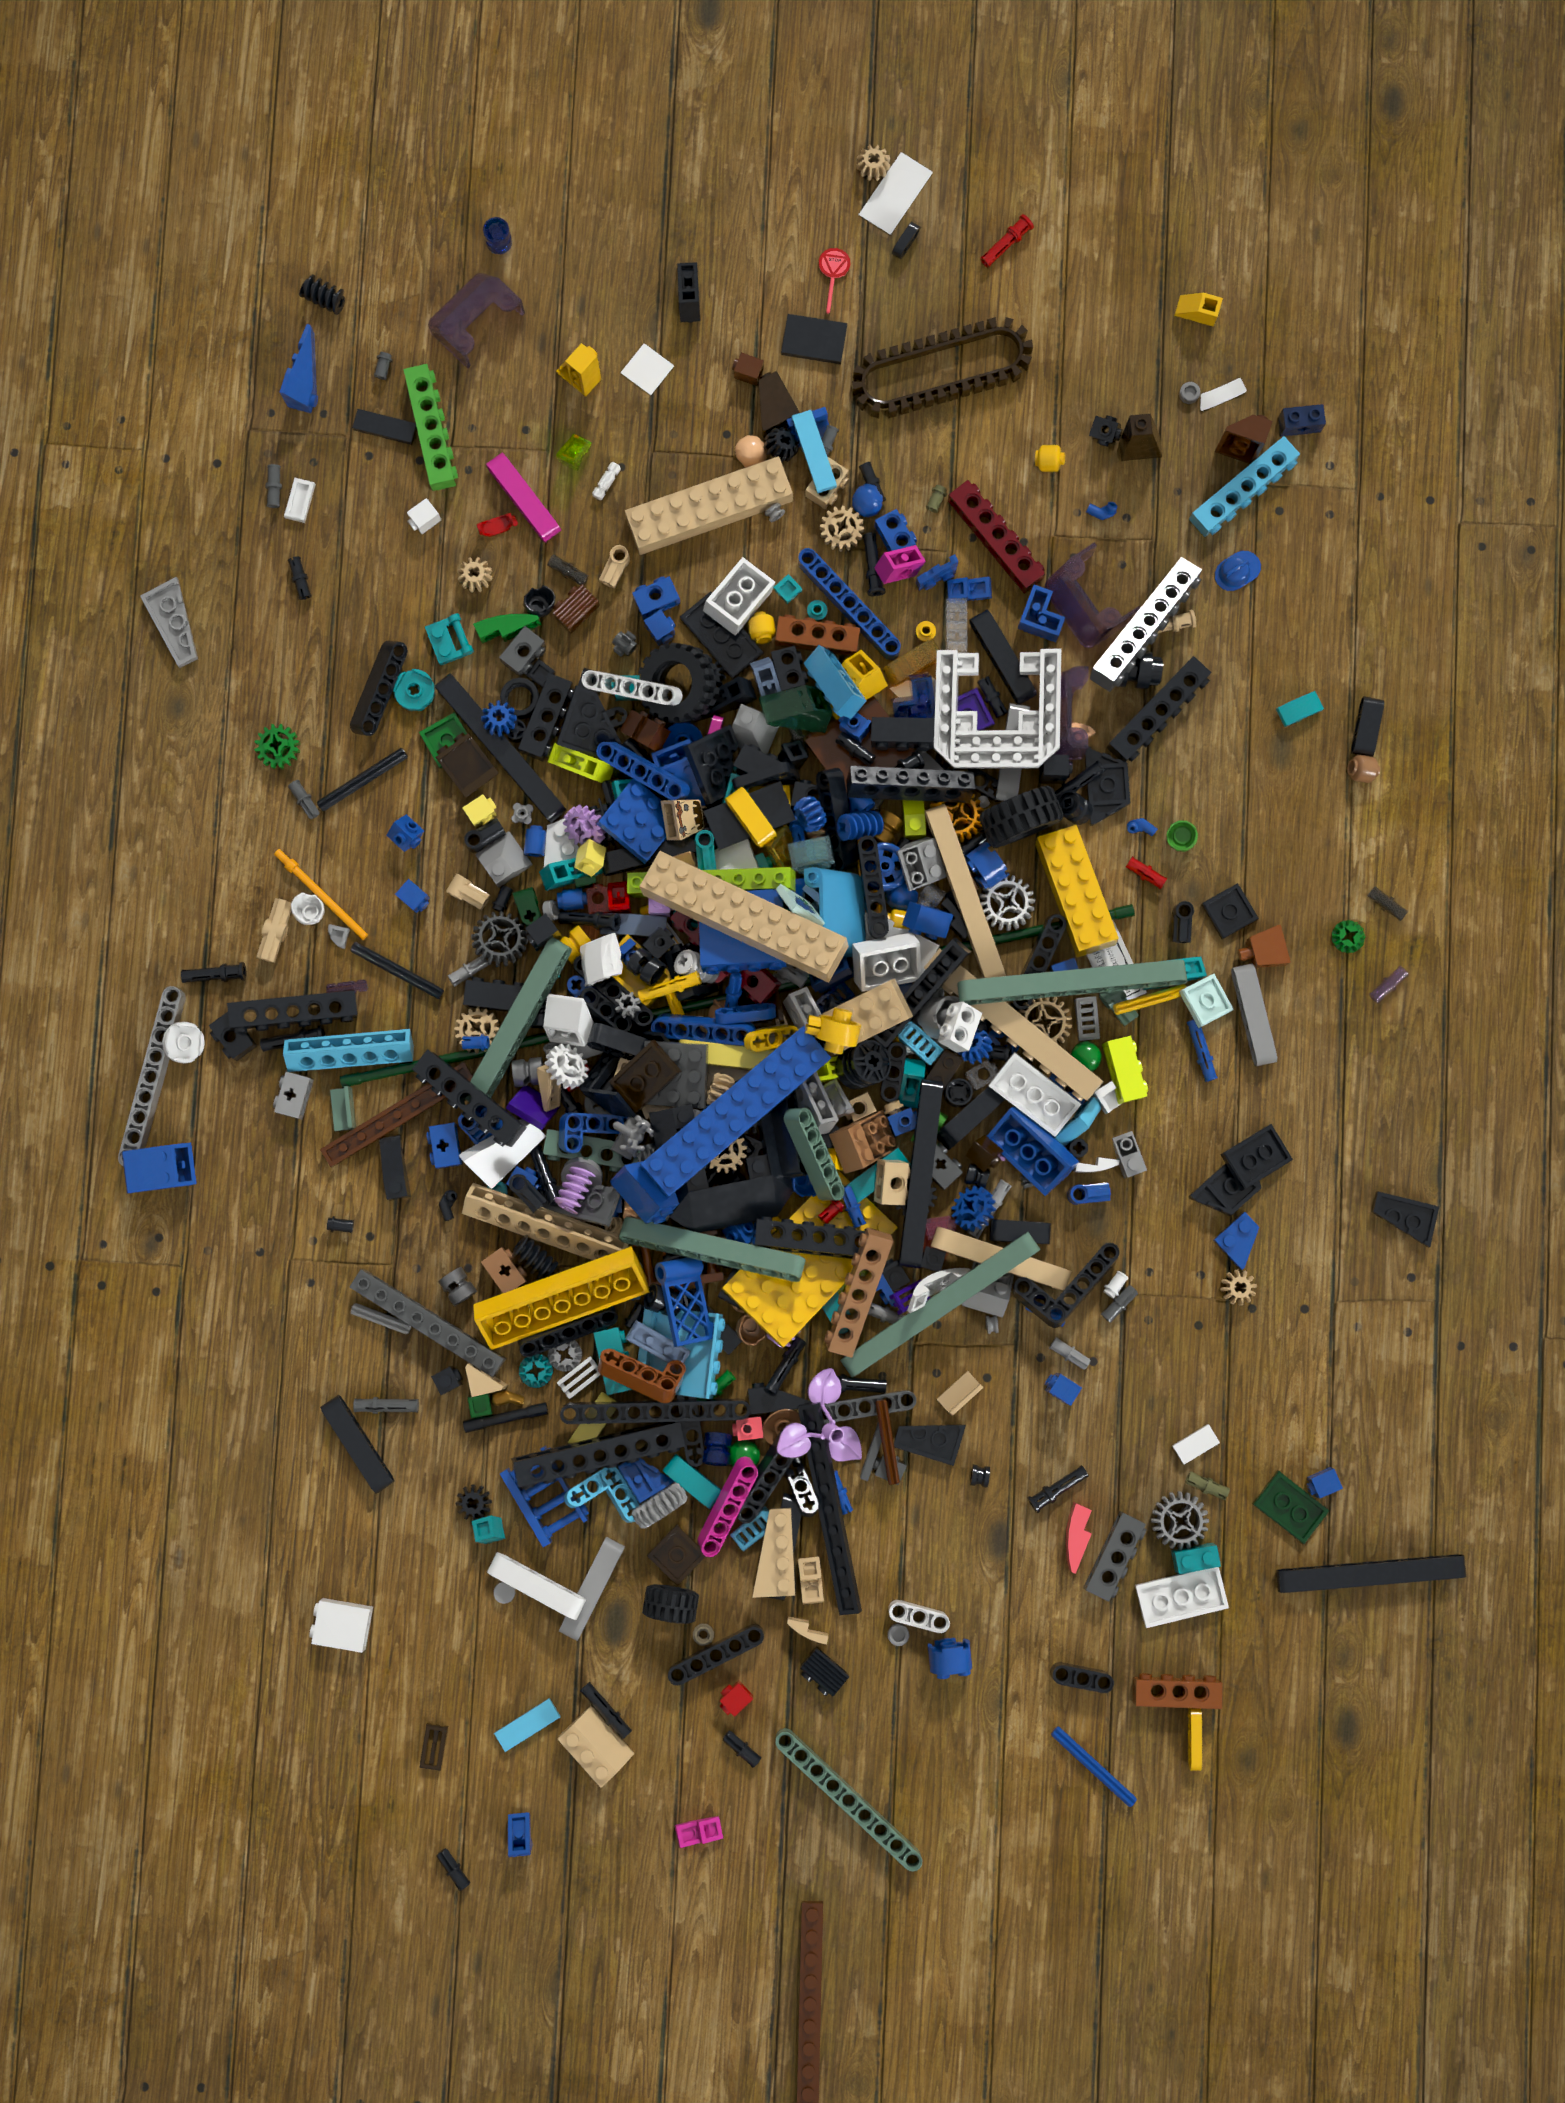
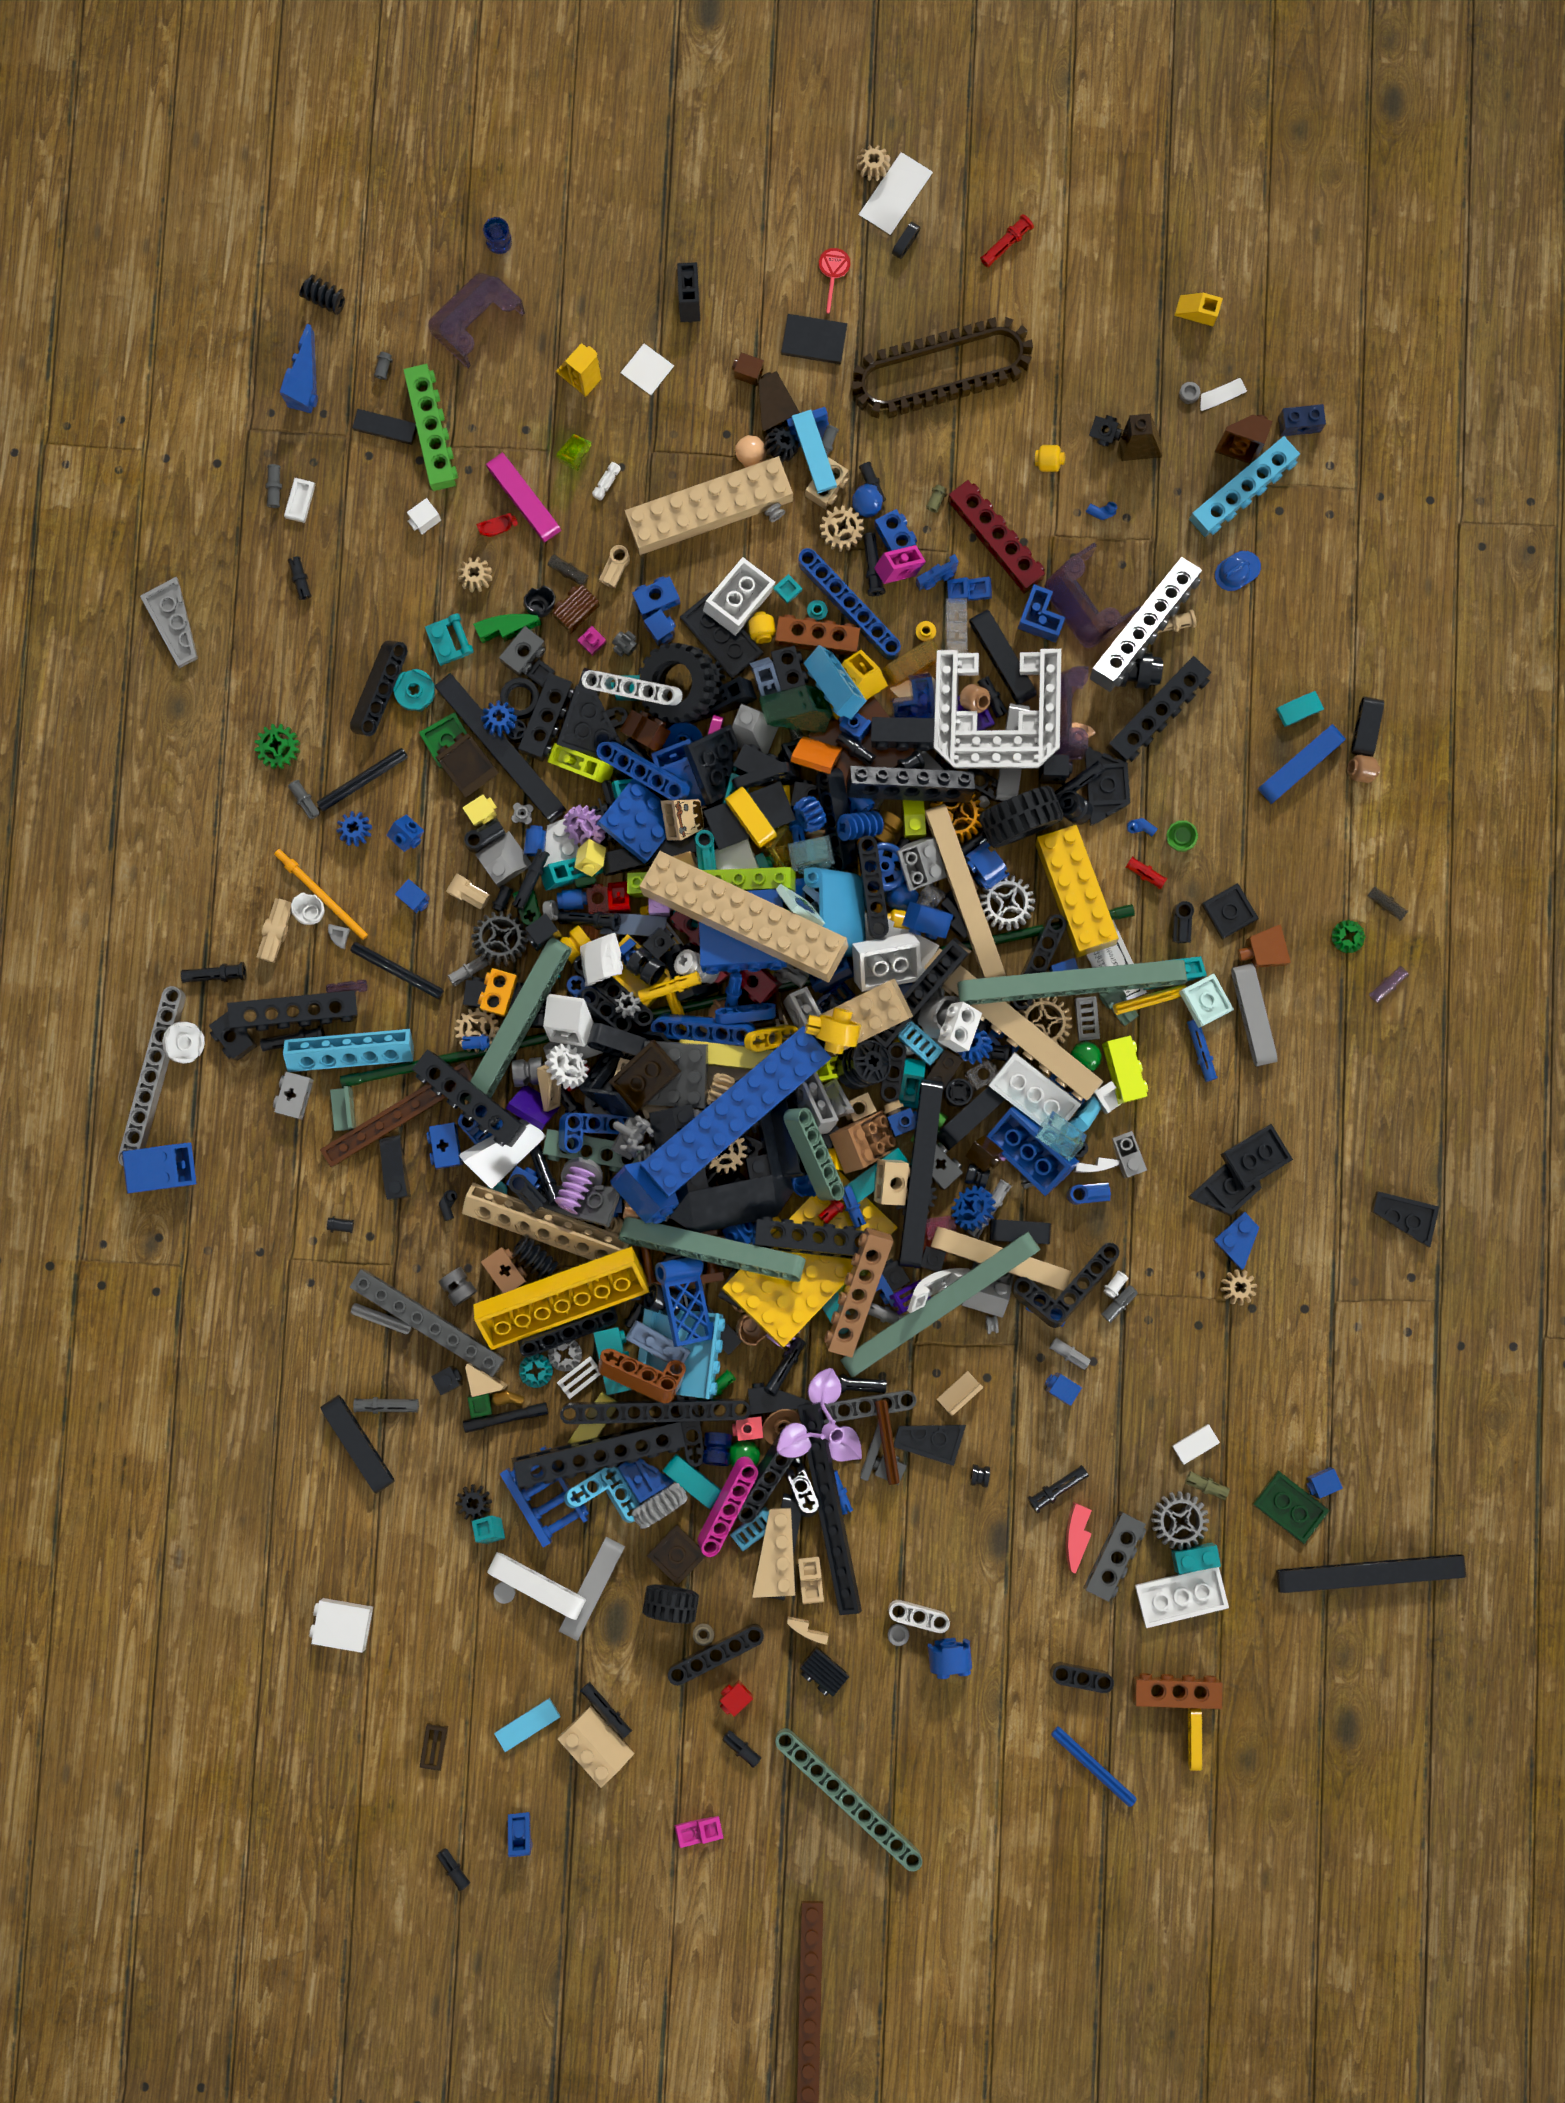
none -> blue gear [336,811,372,847]
none -> light orange brick [478,968,518,1017]
none -> black pin [512,849,550,911]
none -> dark pink tile [577,626,607,656]
none -> orange slope [791,736,842,774]
none -> medium nougat head [960,684,990,714]
none -> clear light blue brick [1036,1111,1087,1161]
none -> blue beam [1258,724,1346,804]

